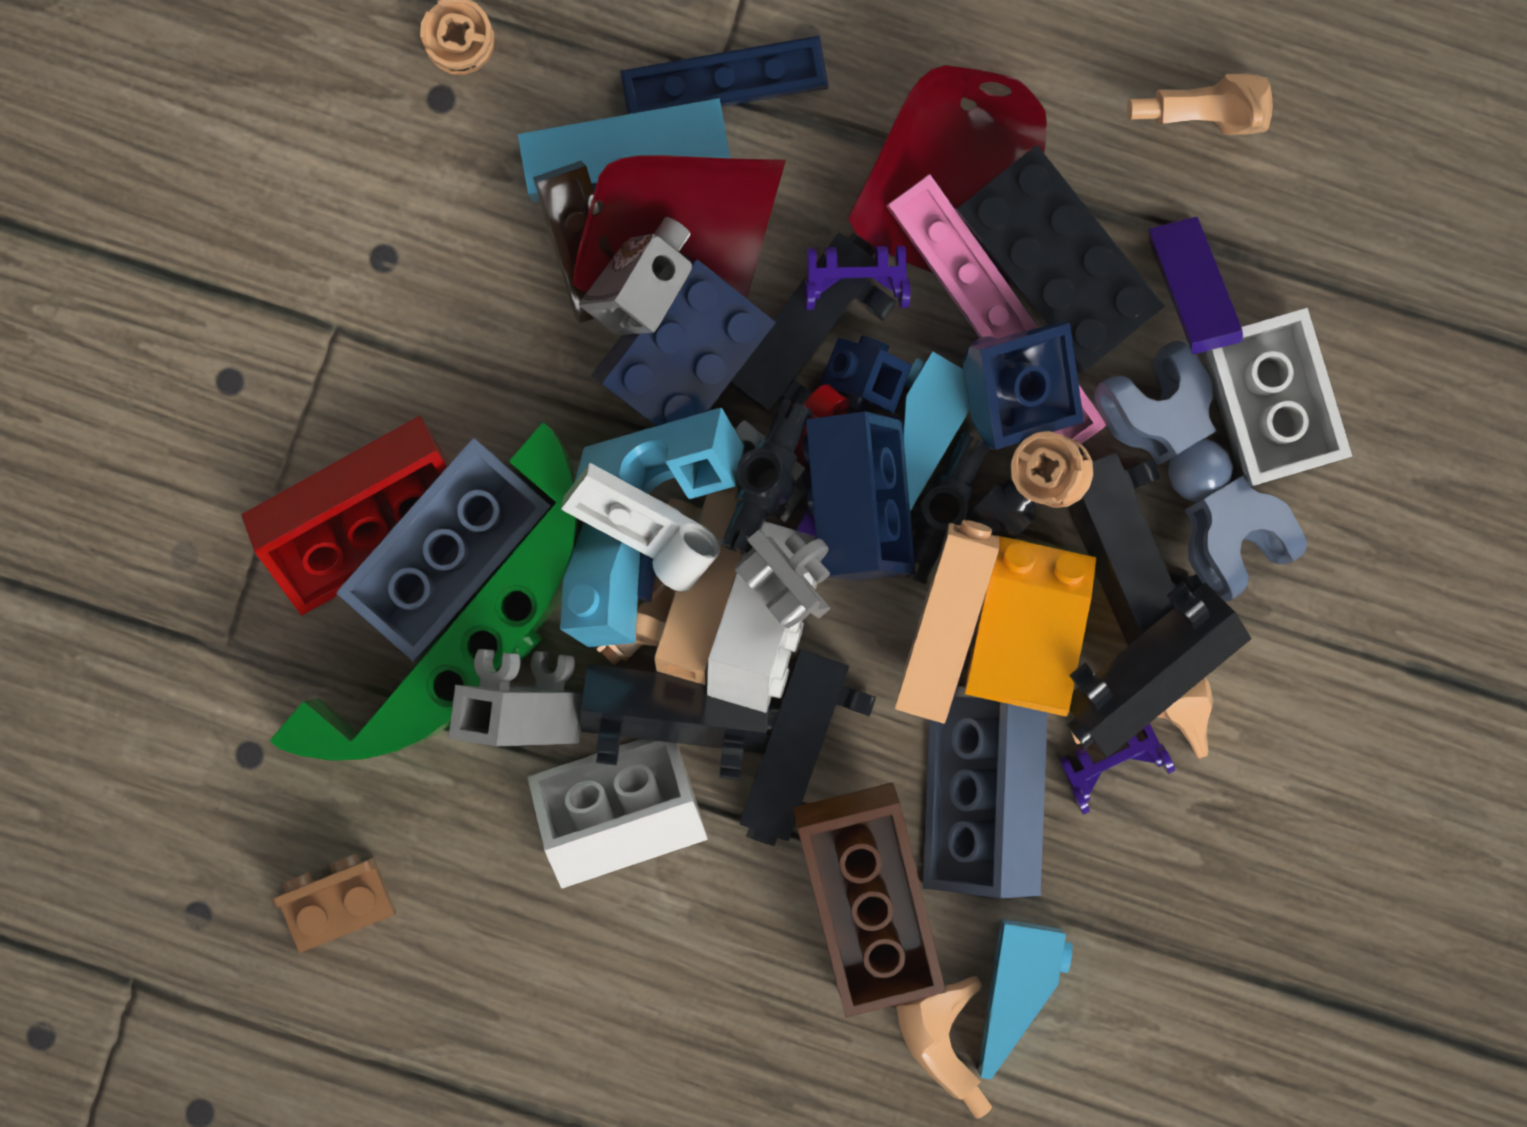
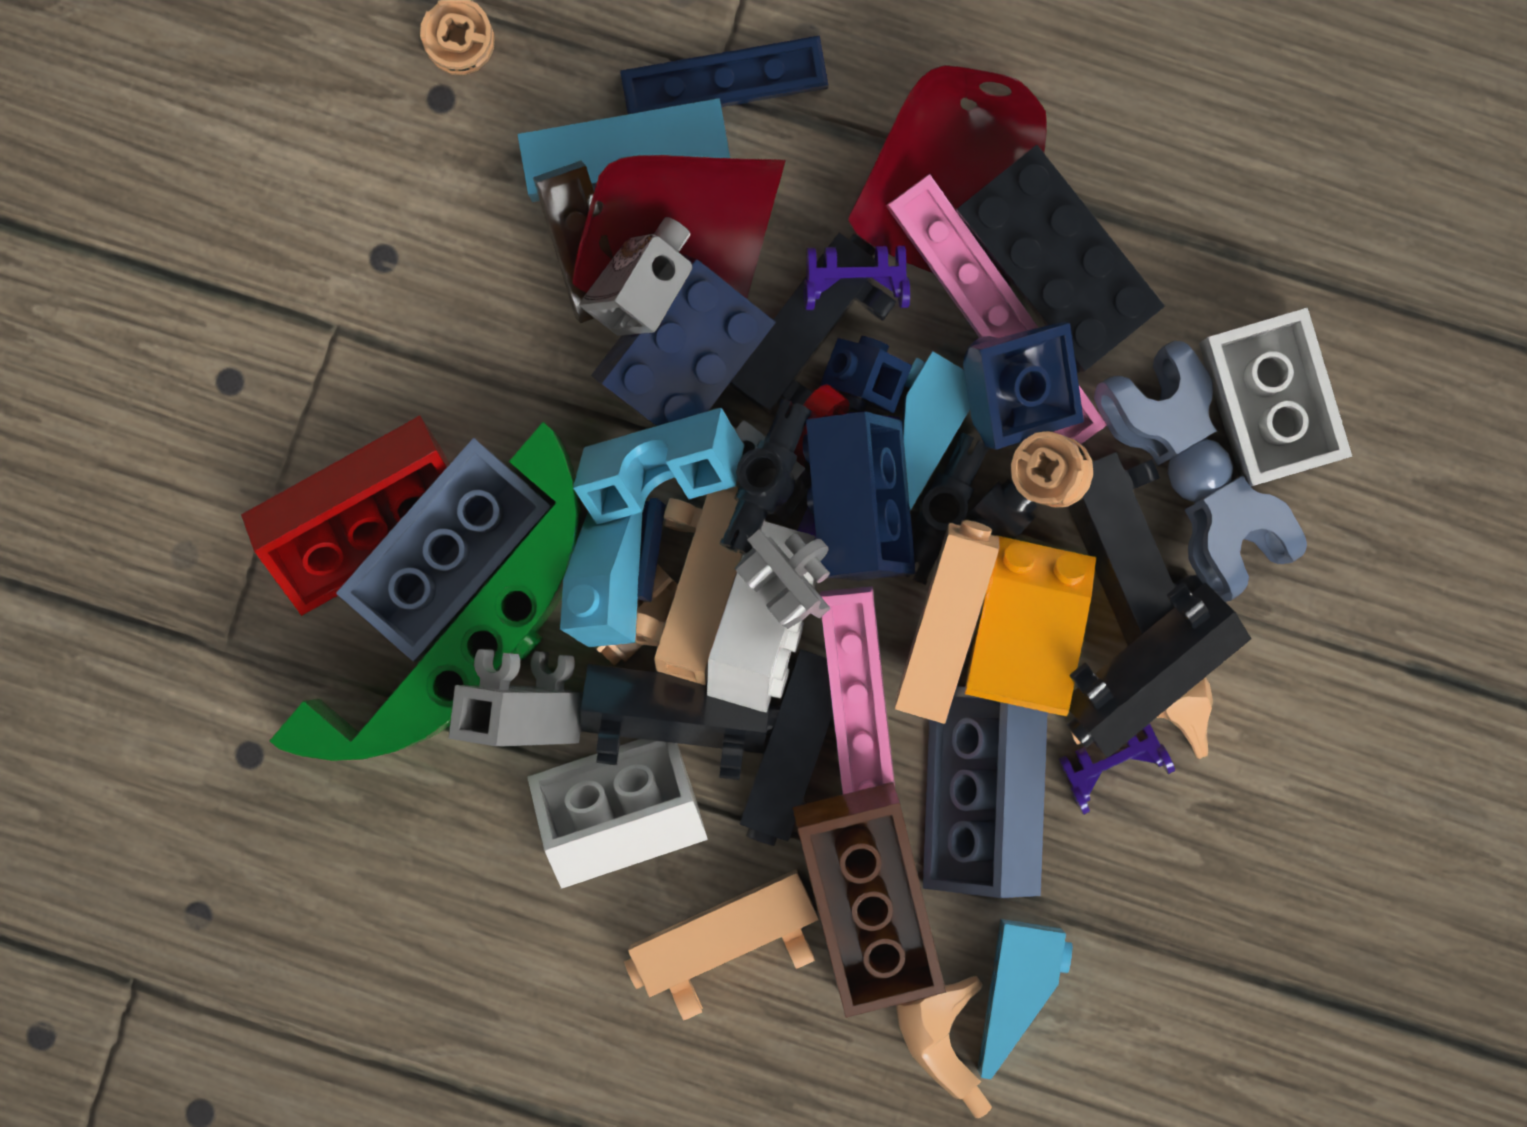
medium nougat bracket [272,853,396,953] -> none
white plate [561,463,720,591] -> none
light nougat animal [1127,74,1273,135] -> none
dark purple tile [1148,216,1243,355] -> none
none -> light nougat brick [624,869,819,1021]
none -> bright pink plate [820,586,895,794]

